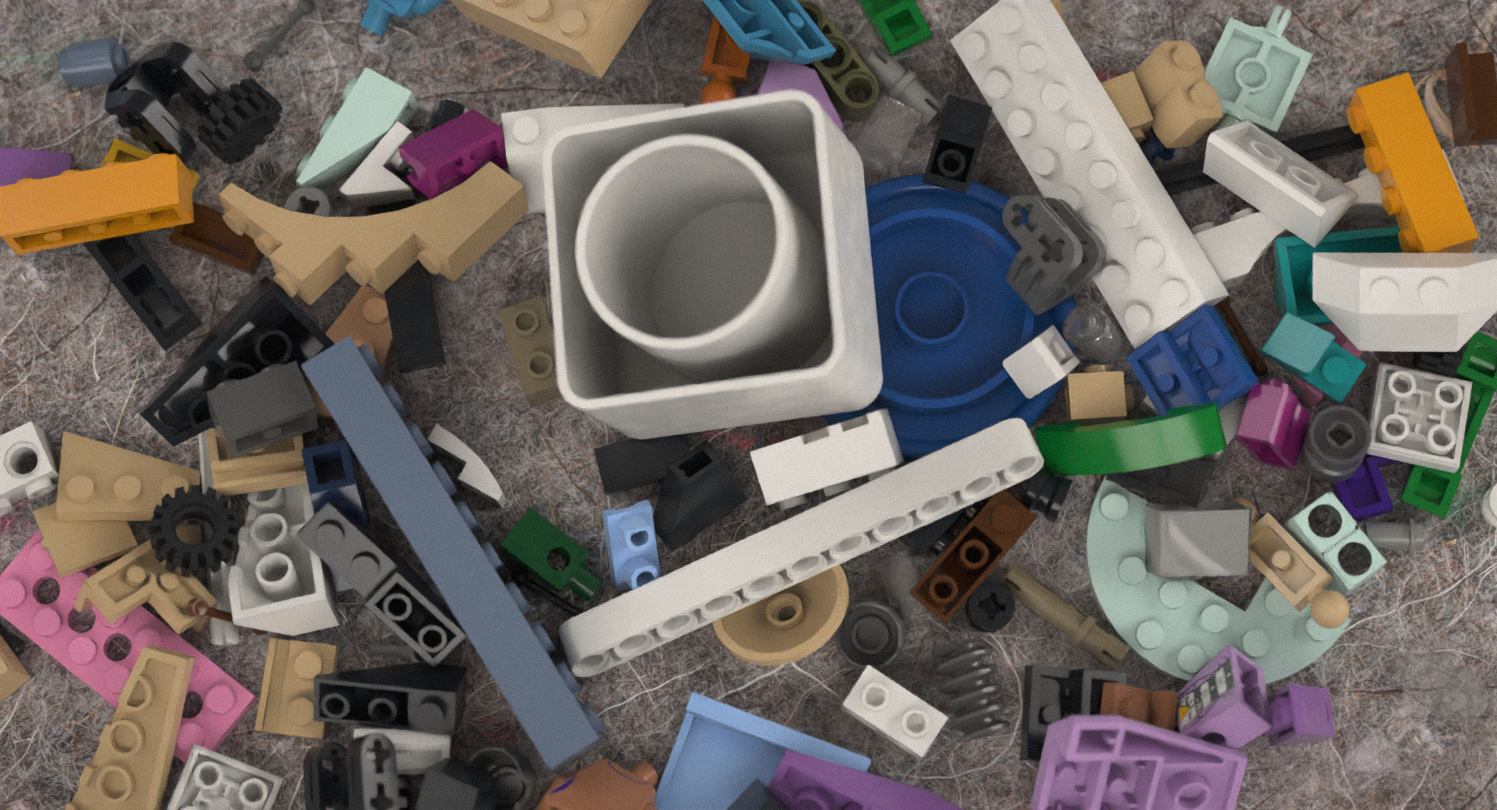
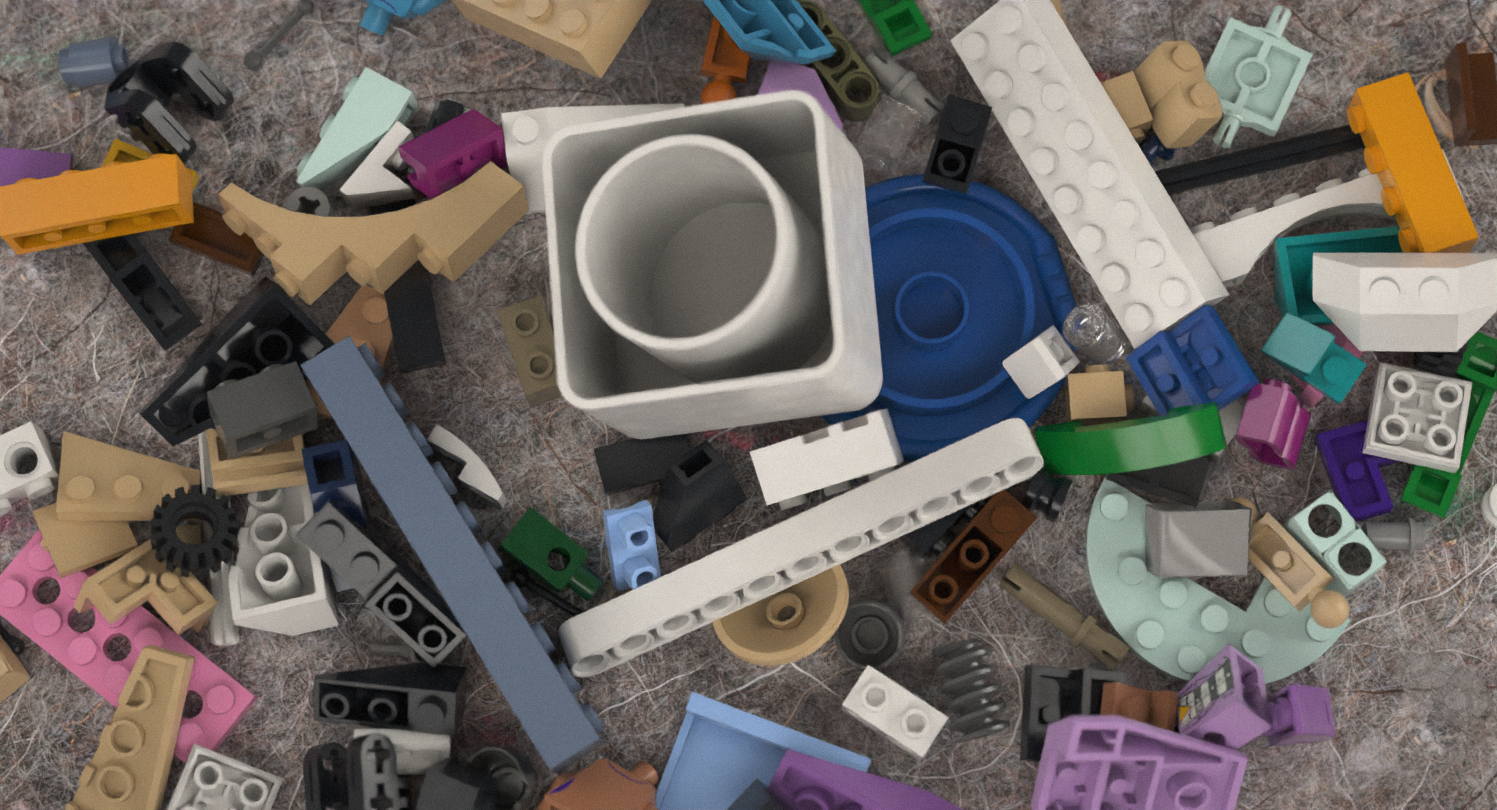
reddish brown hinge [187,598,268,635] -> none
black tyre [197,78,282,165] -> none
tan plate [255,637,340,741] -> none
black wheel [965,583,1015,633] -> none
dark grey piece [1003,194,1106,315] -> none
white slope [1203,120,1359,248] -> none
reddish brown hinge [1215,295,1268,377] -> none
dark grey wheel [1301,405,1372,483] -> none

